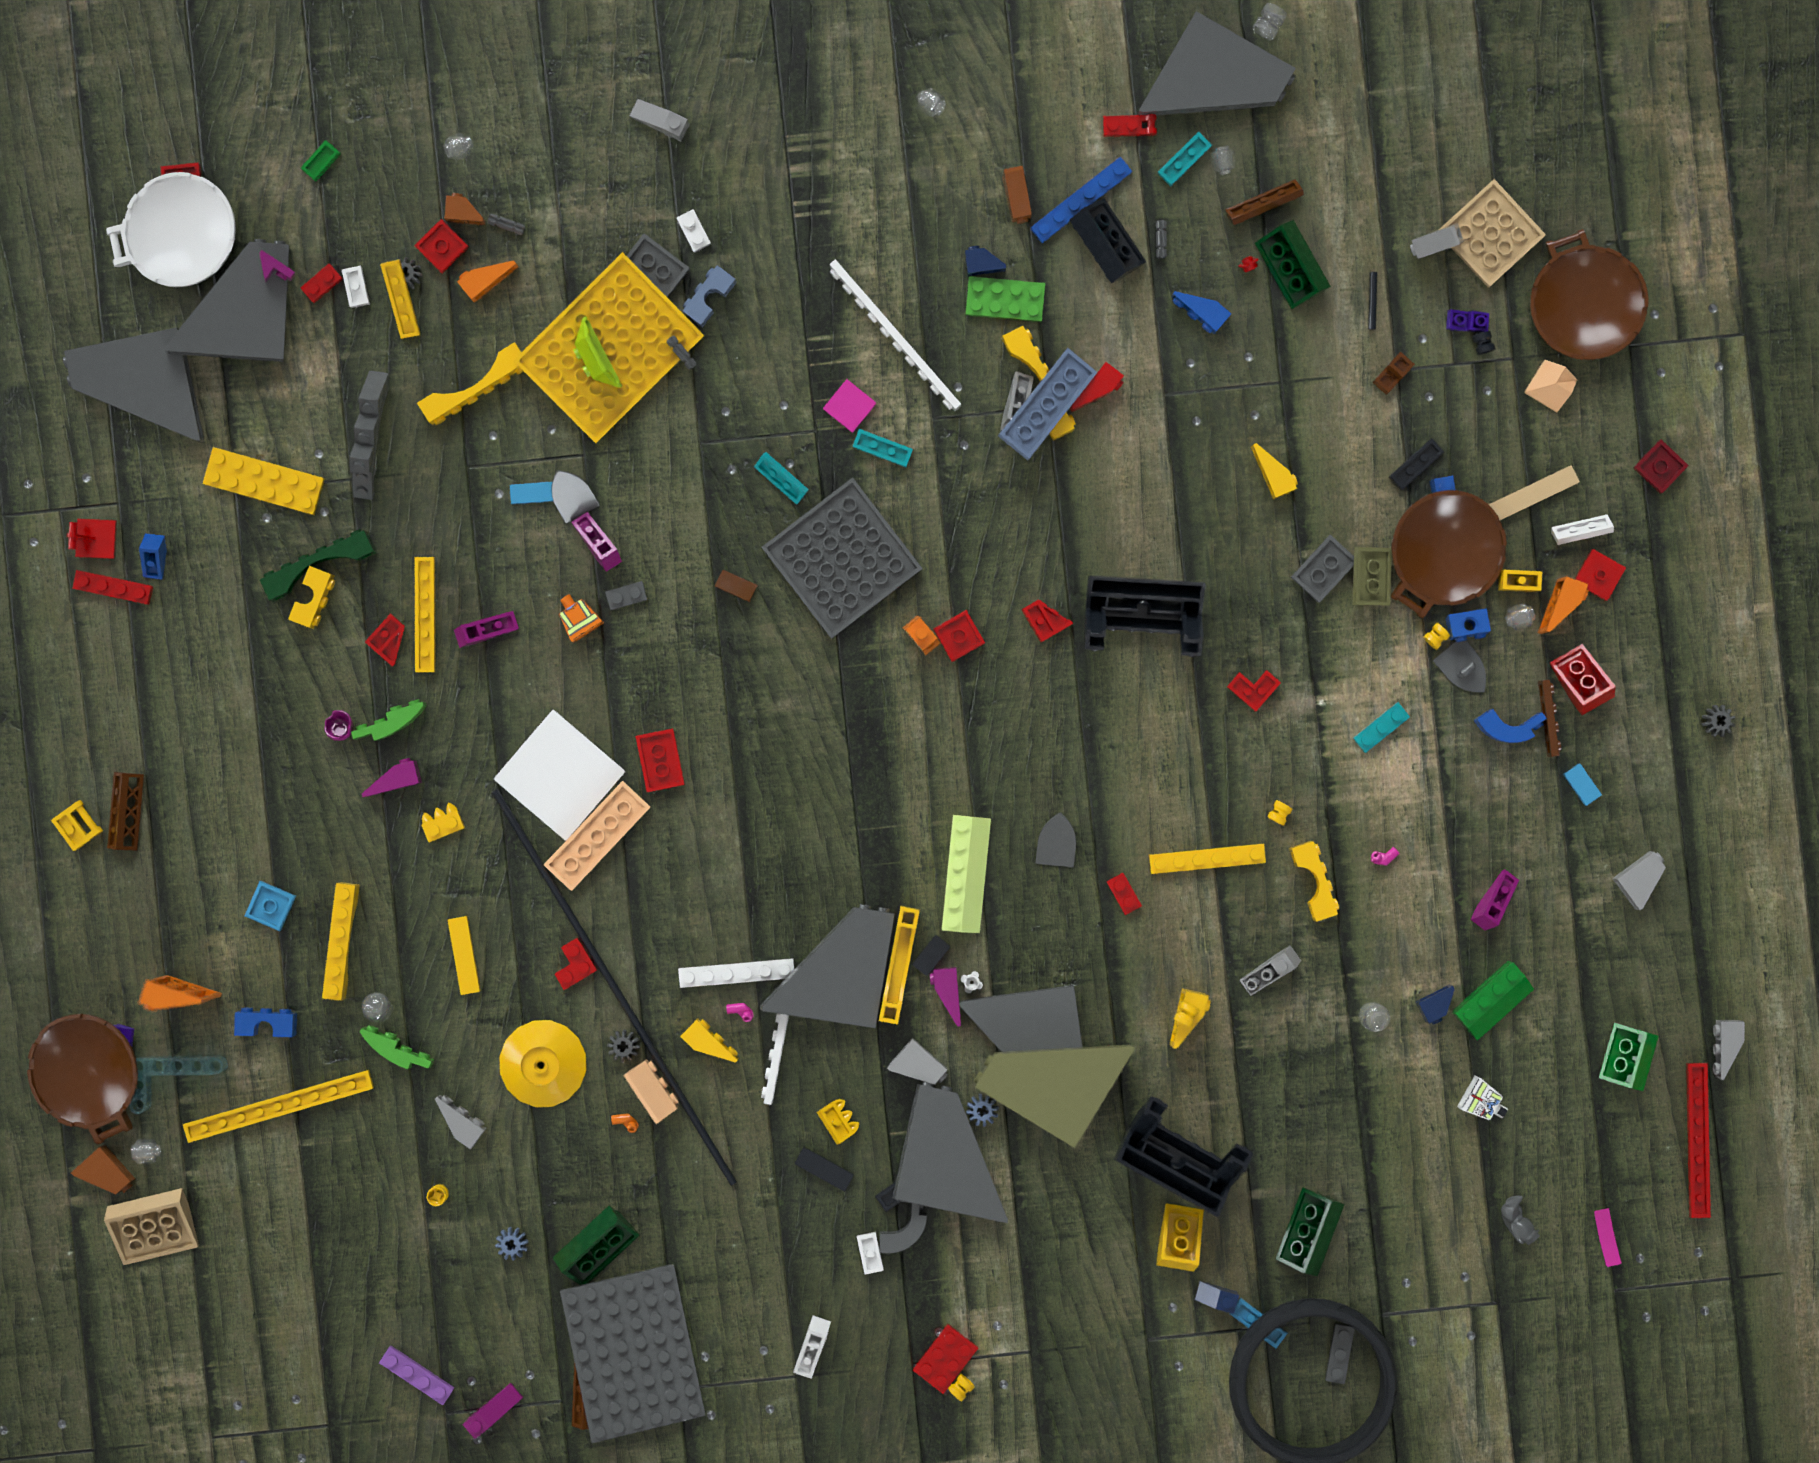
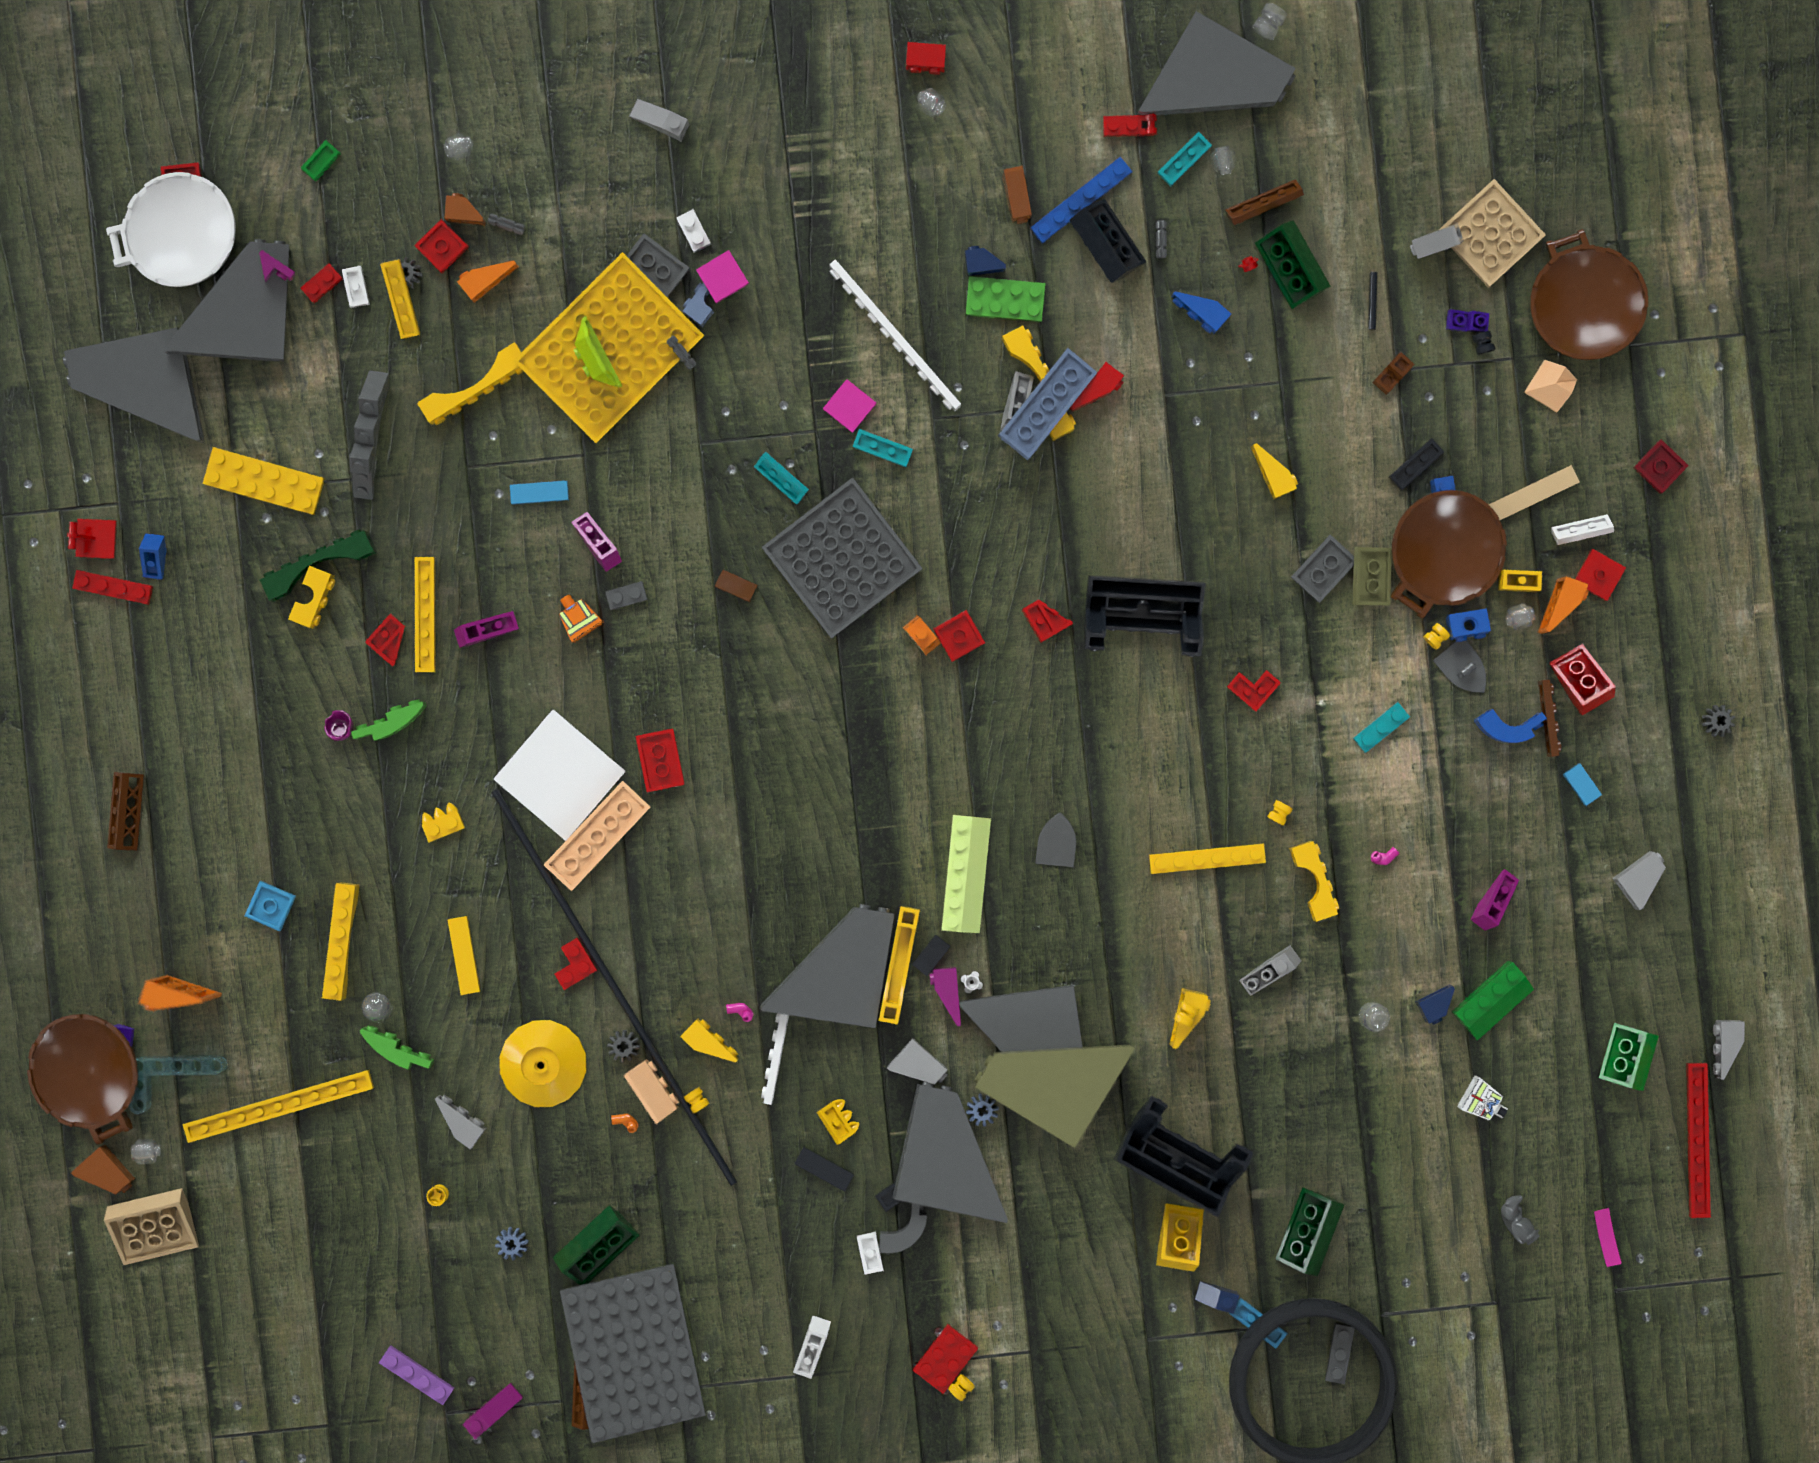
yellow plate [51,800,103,851] -> none
blue arch [234,1007,297,1037] -> none
magenta slope [362,758,422,797] -> none
shield [551,470,600,523] -> none
white plate [678,958,794,988] -> none
red plate [1106,872,1142,915] -> none
none -> yellow wheel [684,1087,710,1114]
none -> dark pink tile [696,250,749,304]
none -> red brick [906,42,946,75]

